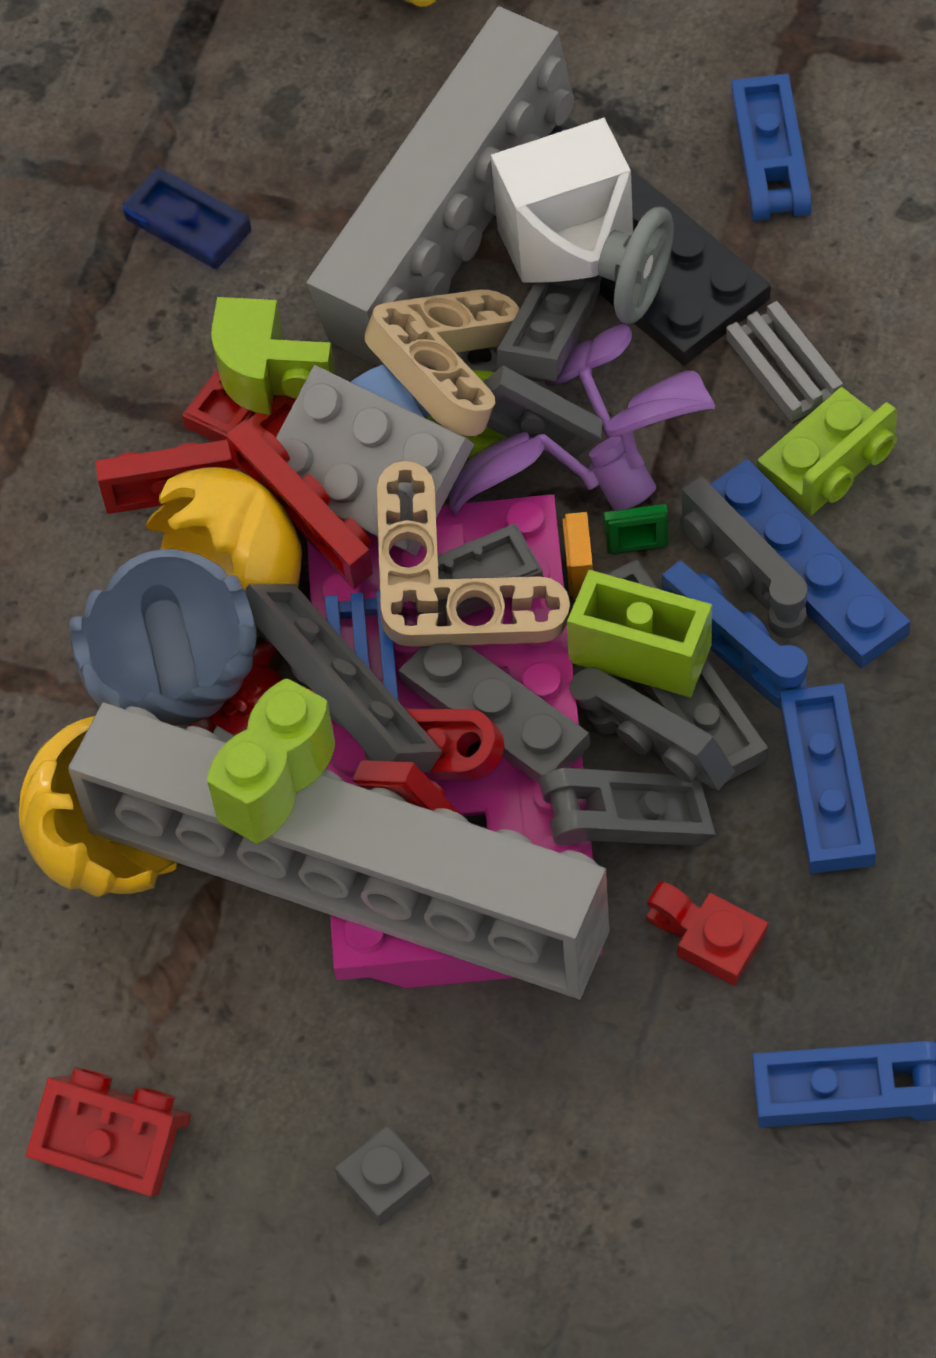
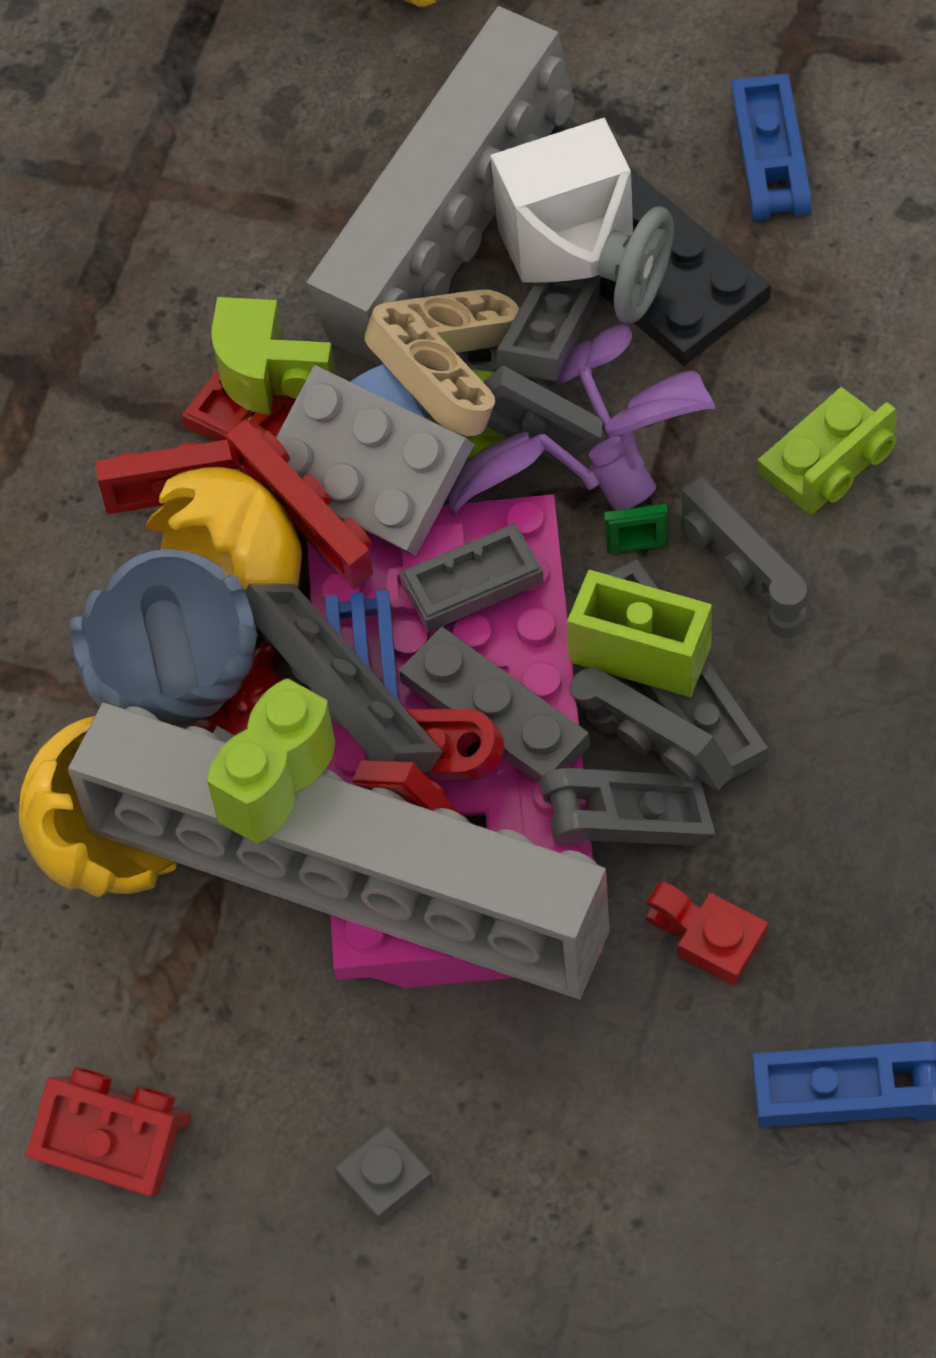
clear blue plate [122,167,252,270] -> none
tan beam [377,461,570,647] -> none
light orange tile [563,512,593,600] -> none
blue plate [662,560,808,709] -> none
blue plate [710,459,910,669] -> none
light grey tile [726,301,843,423] -> none
blue plate [779,683,876,874] -> none

